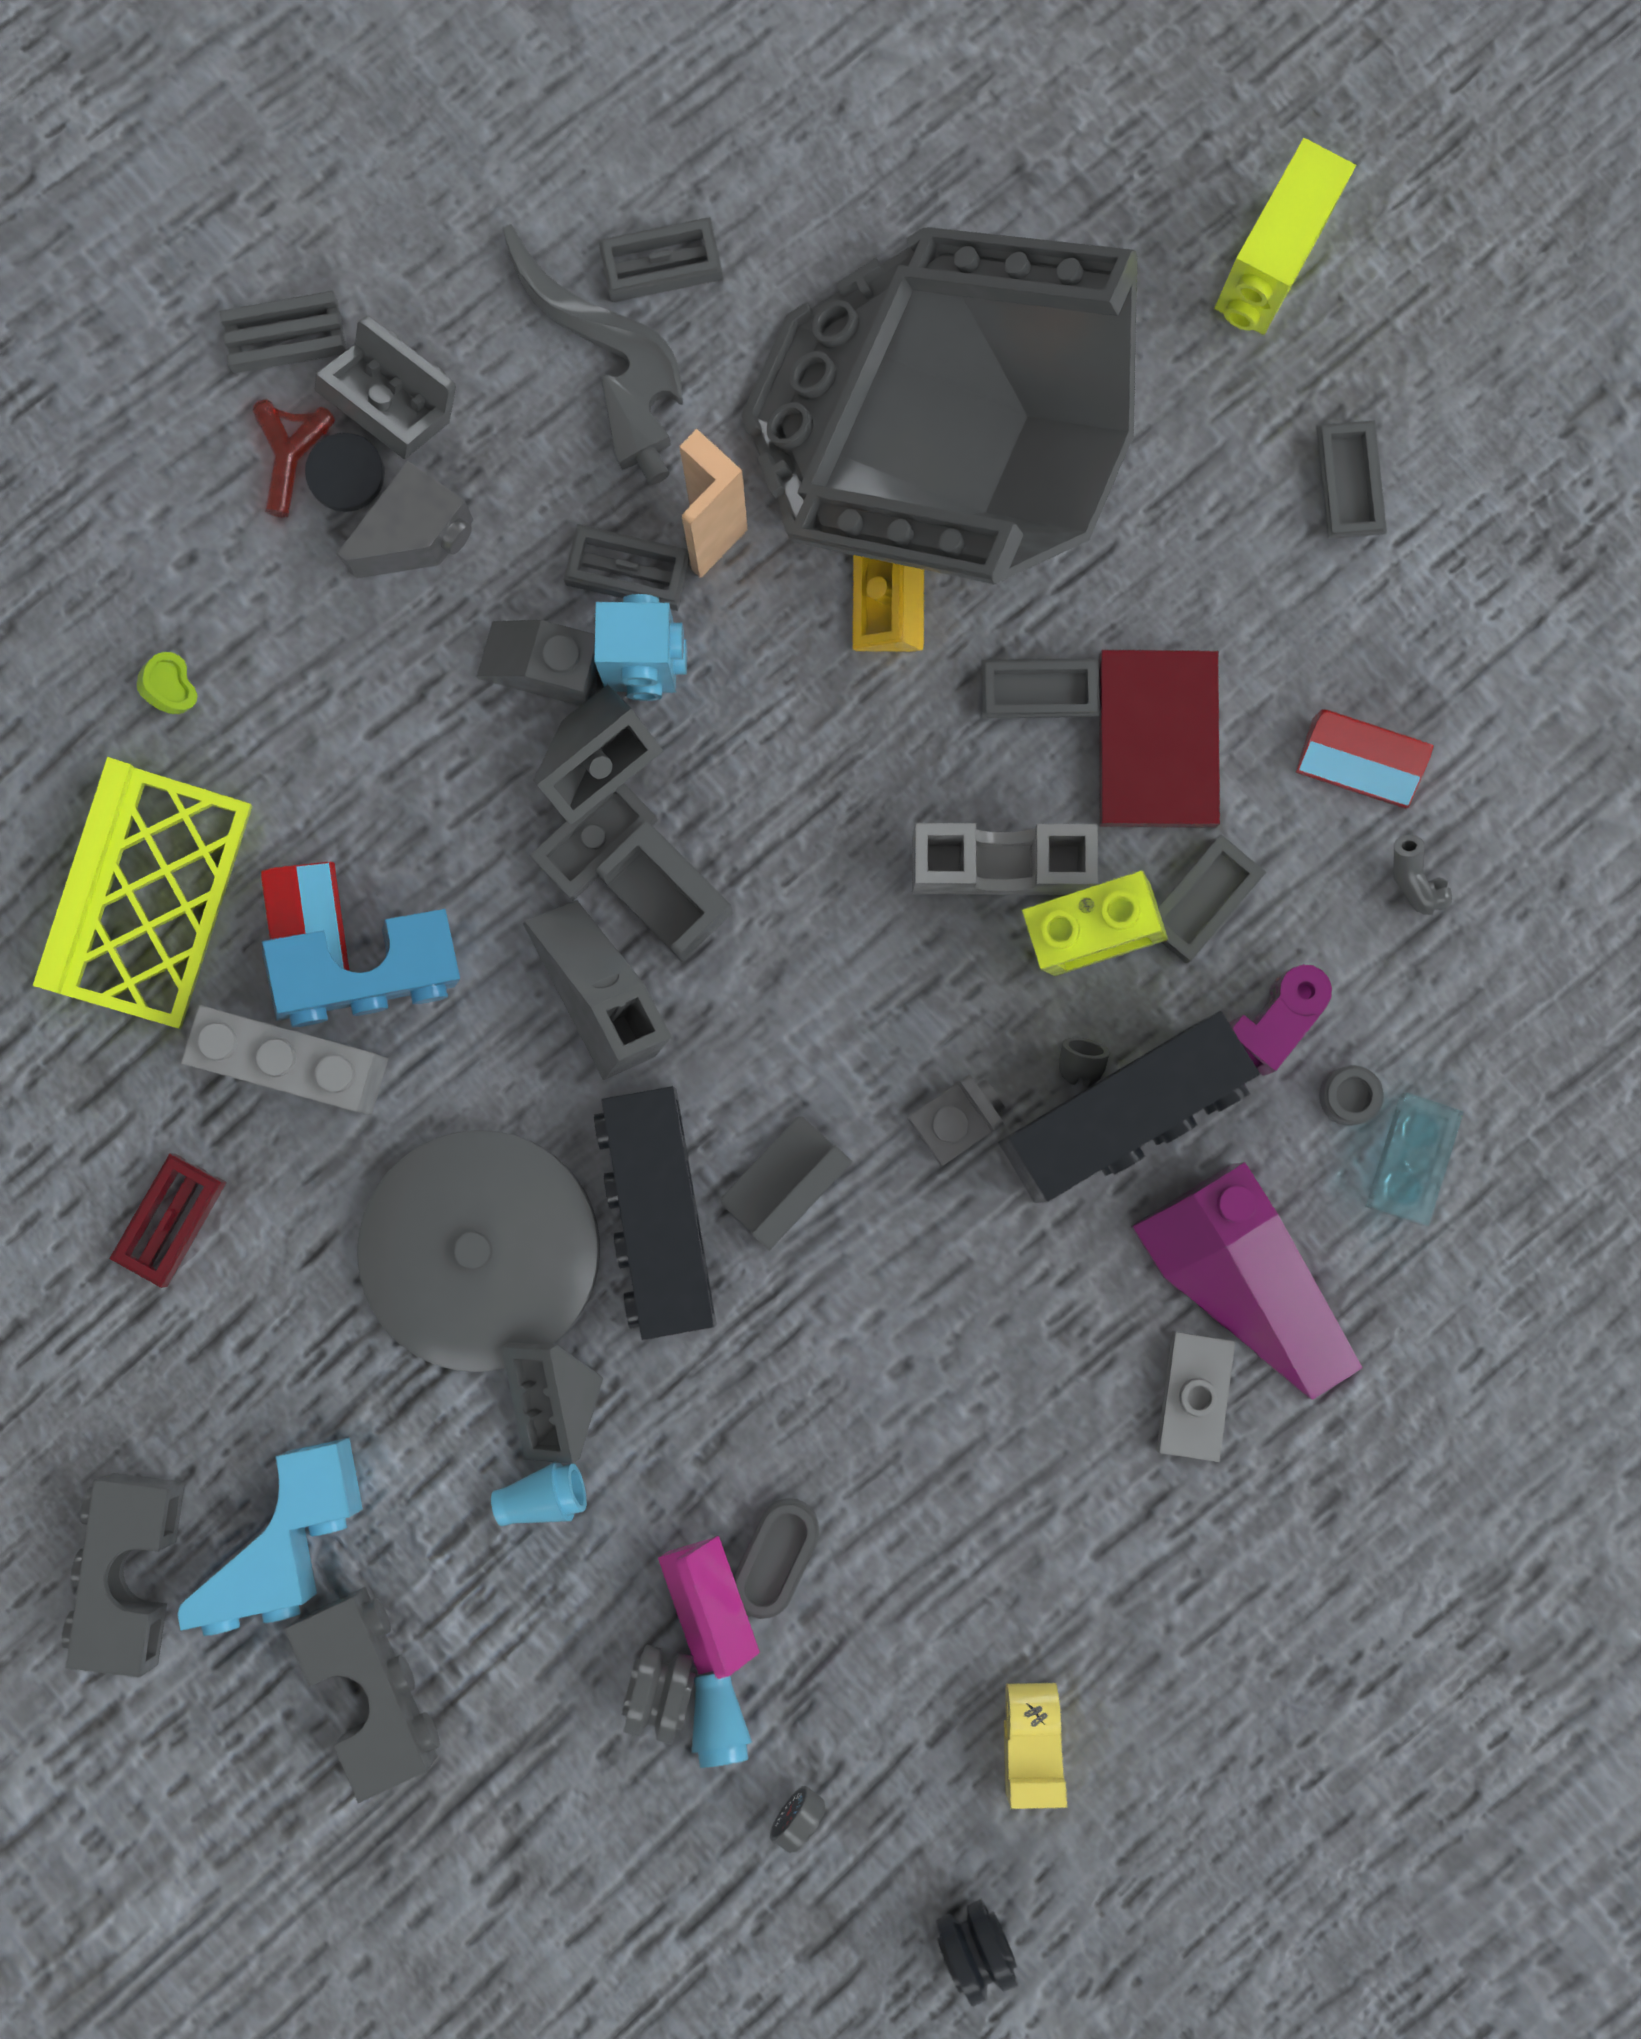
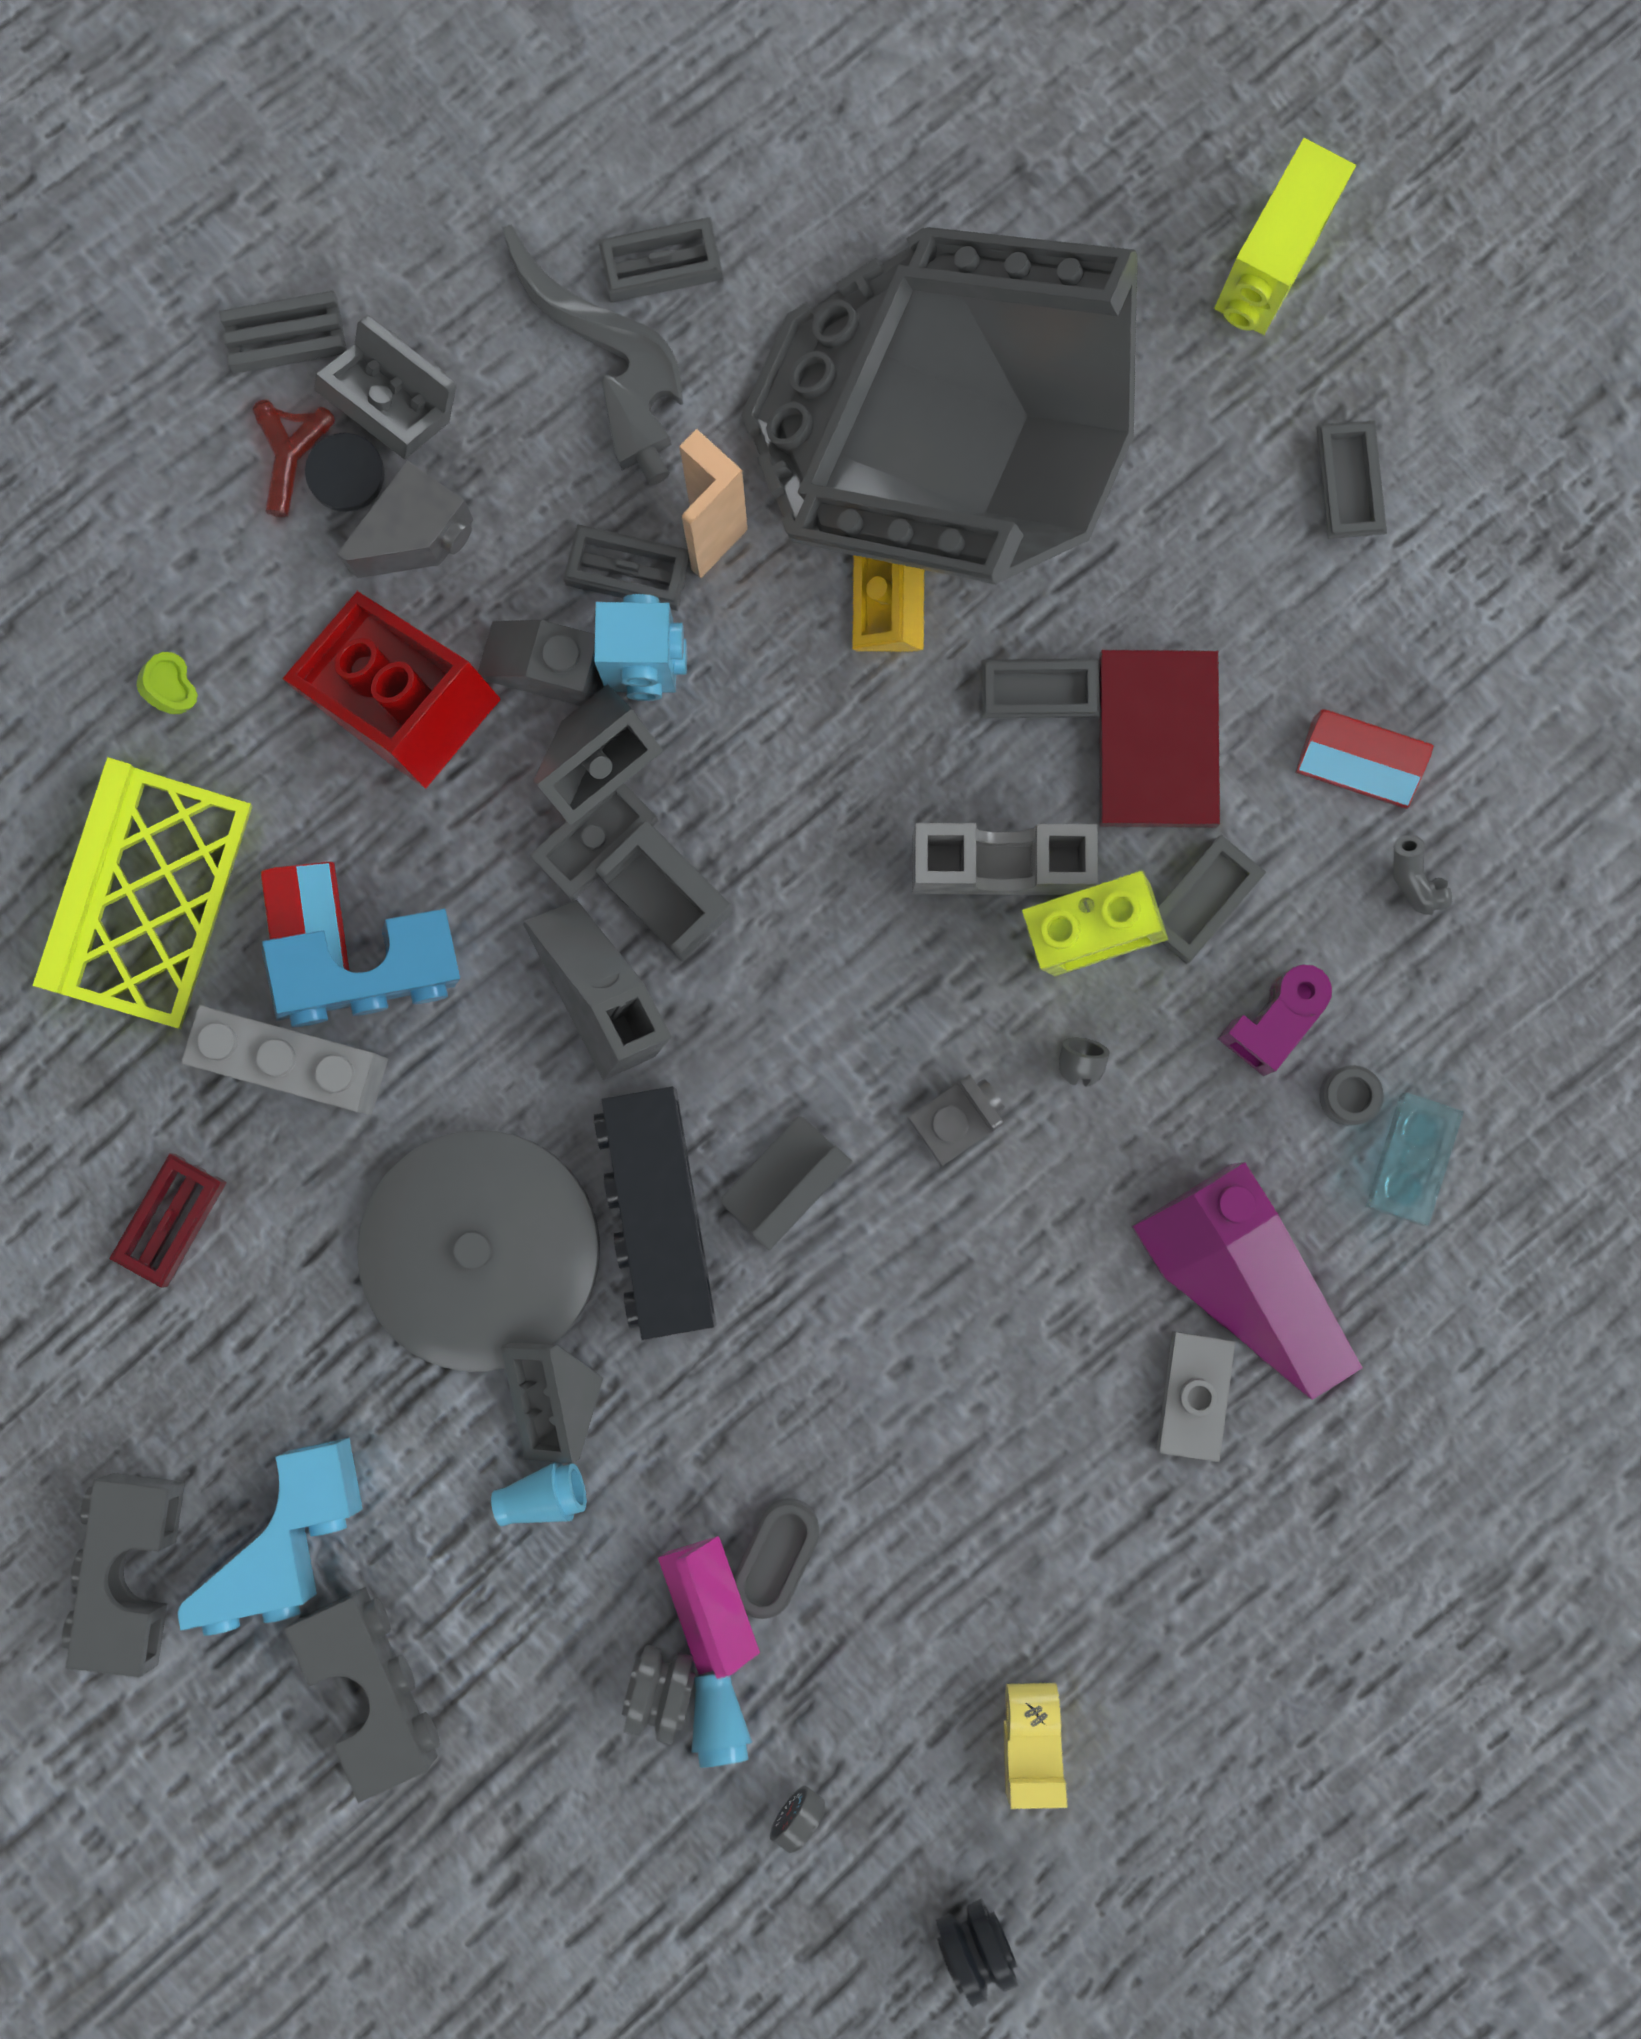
black brick [998,1011,1260,1203] -> none
none -> red slope [282,591,501,789]

